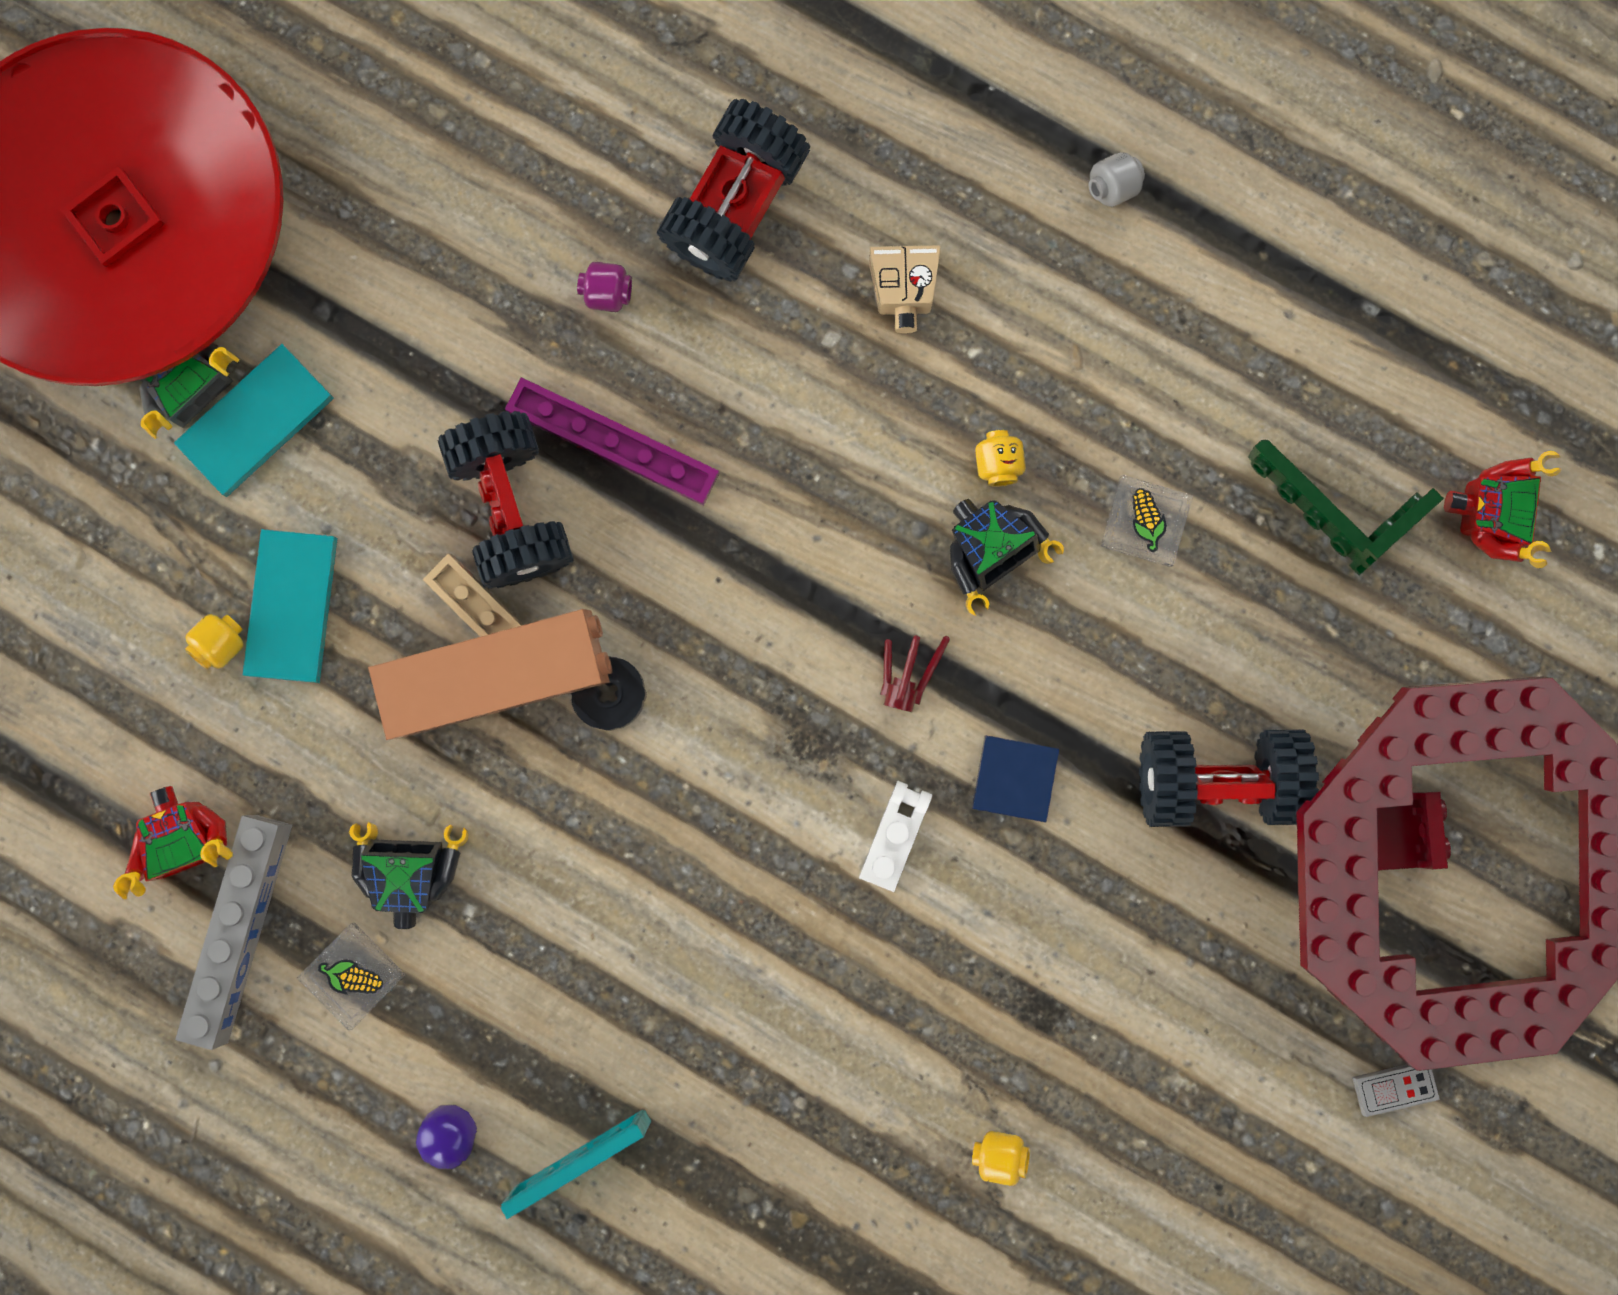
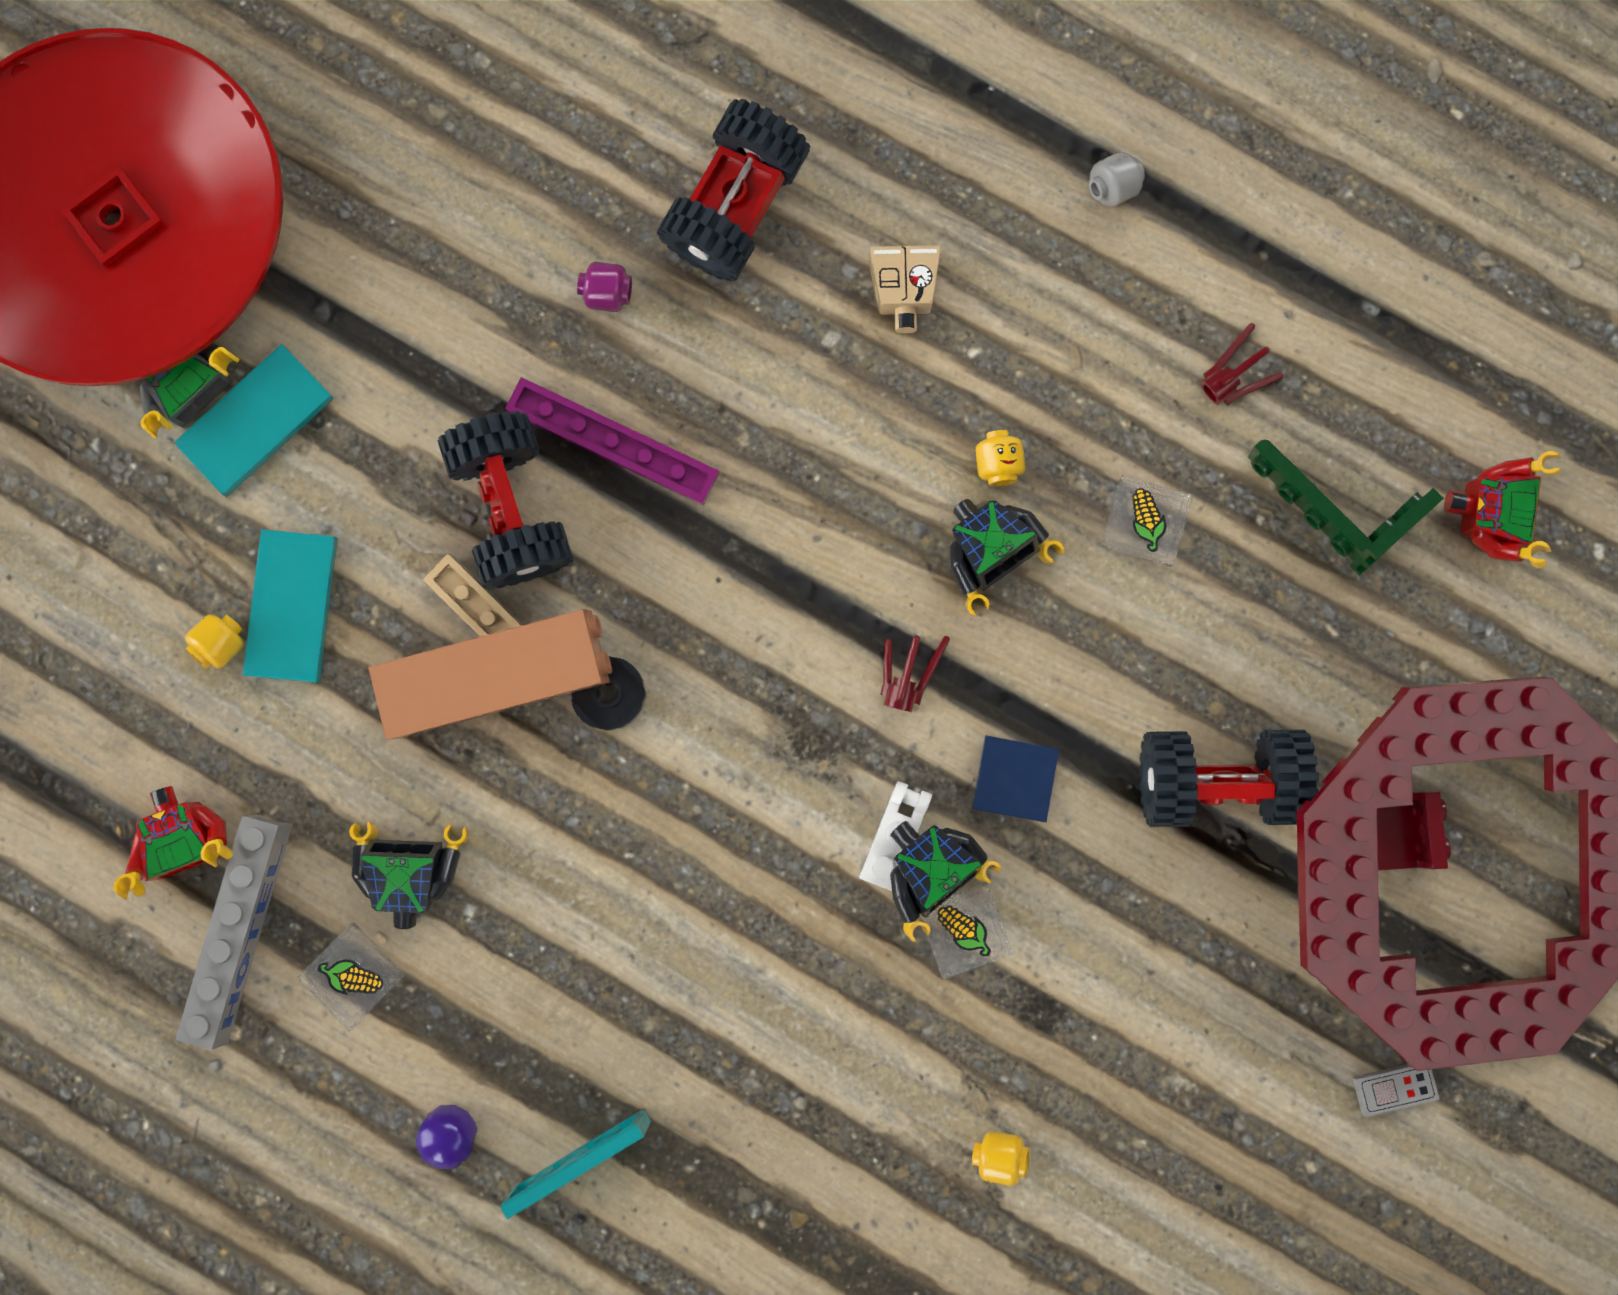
none -> black torso [890,821,1001,942]
none -> clear tile [920,882,1013,979]
none -> dark red plant [1201,323,1283,406]

